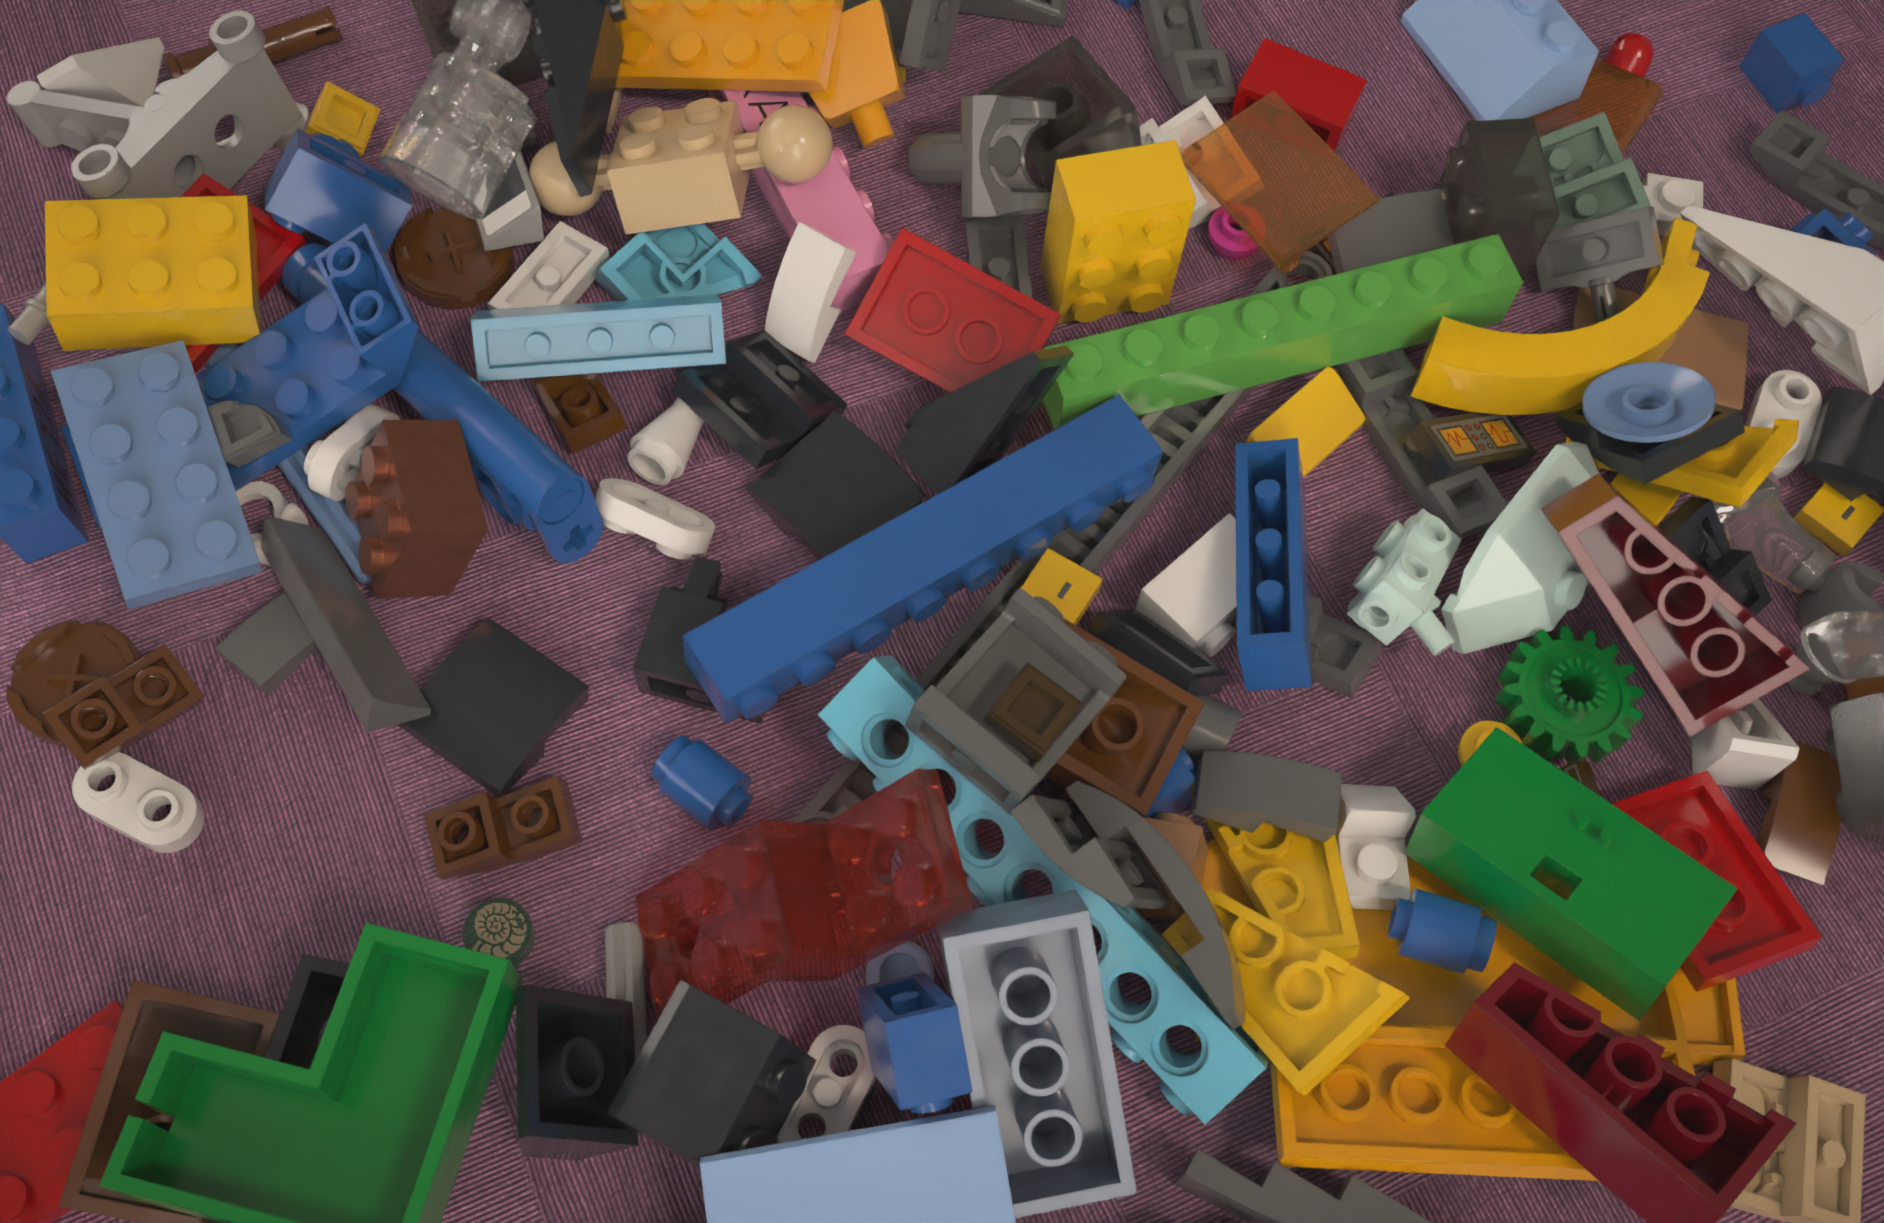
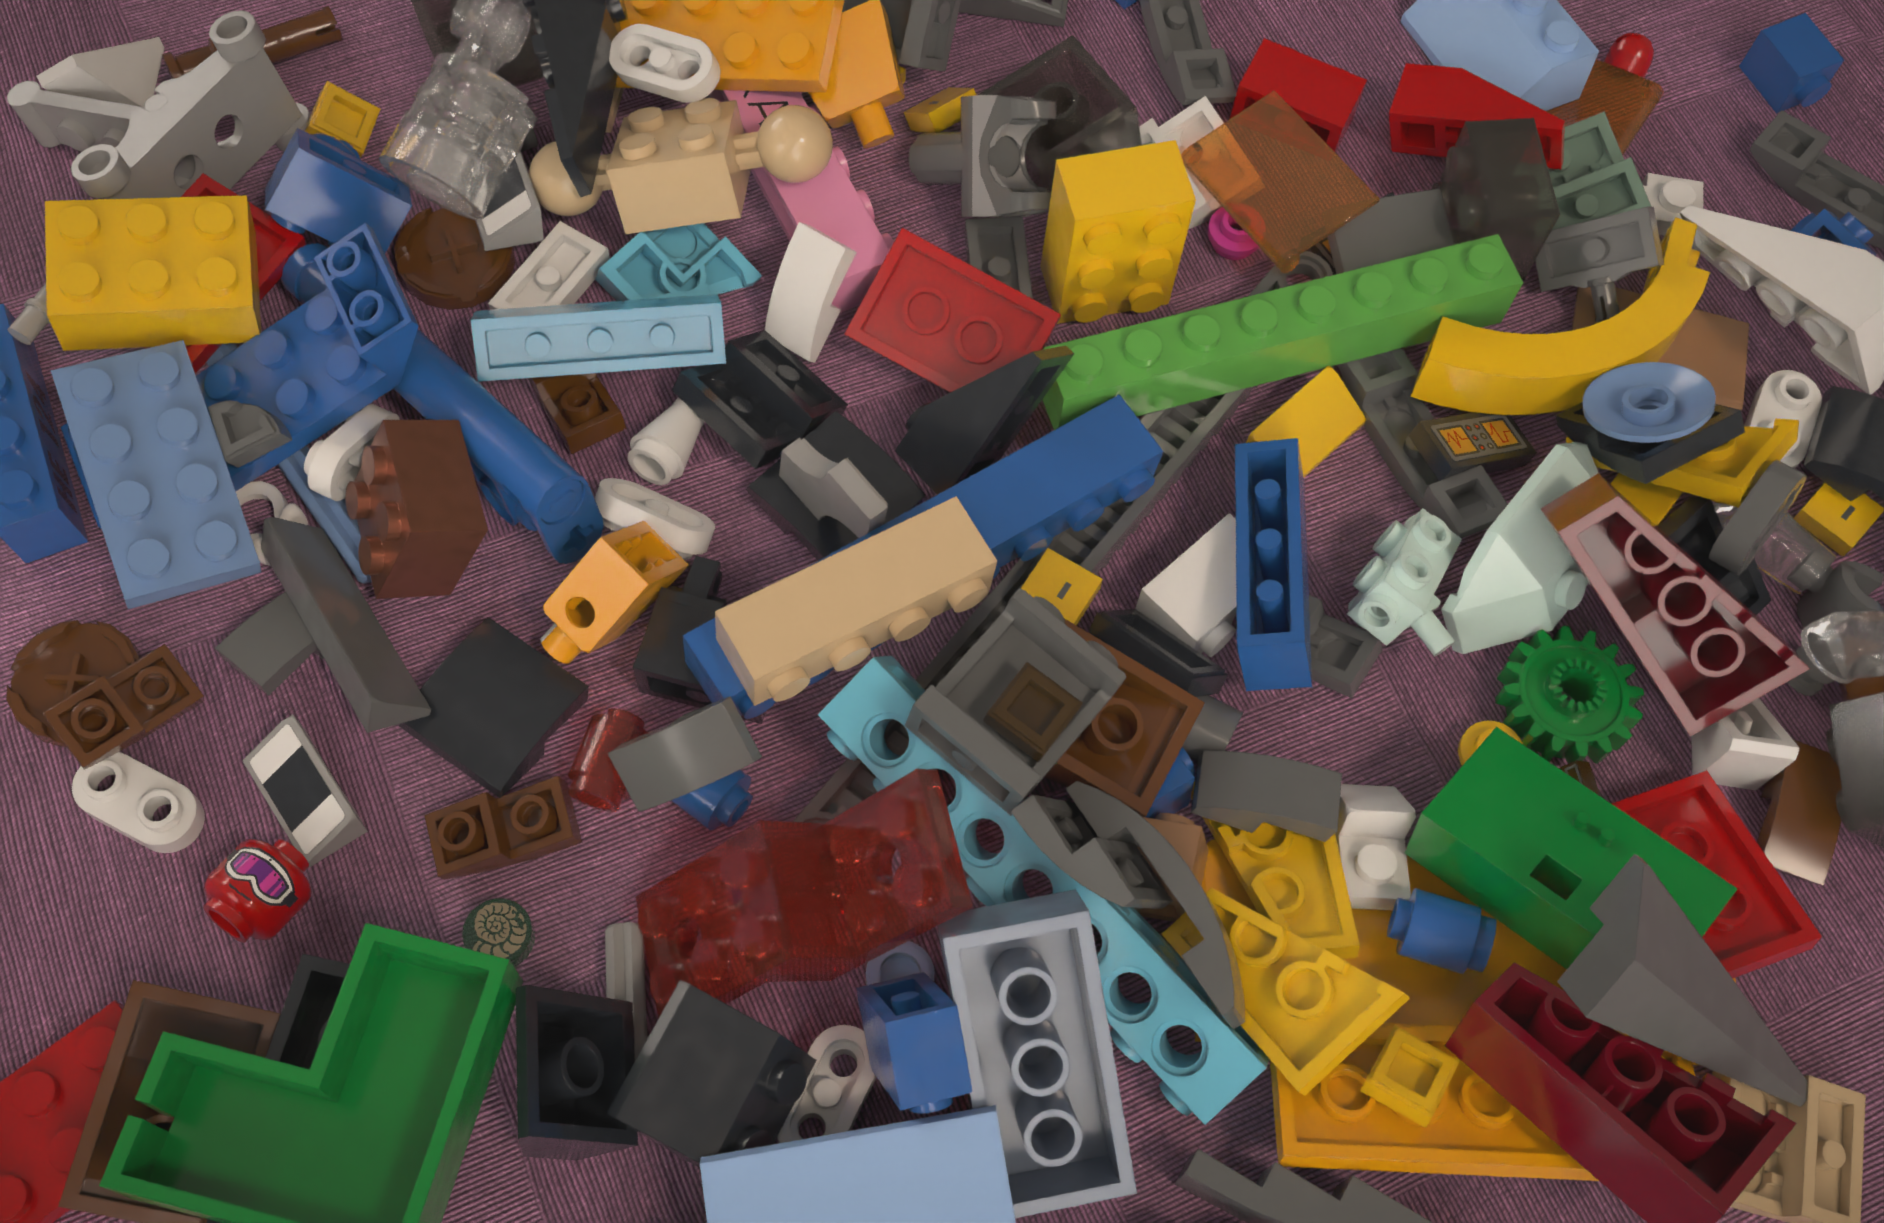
none -> red head [203,839,312,943]
none -> slope [242,714,368,868]
none -> light orange torso [541,521,689,664]
none -> clear red brick [568,708,648,812]
none -> dark grey slope [607,697,762,812]
none -> white plate [609,24,721,103]
none -> tan brick [715,496,997,706]
none -> light grey tile [779,438,888,538]
none -> yellow tile [903,87,976,133]
none -> yellow tile [1360,1025,1460,1128]
none -> red slope [1389,63,1565,170]
none -> dark grey wedge [1557,854,1807,1107]
none -> dark grey beam [1709,460,1807,575]

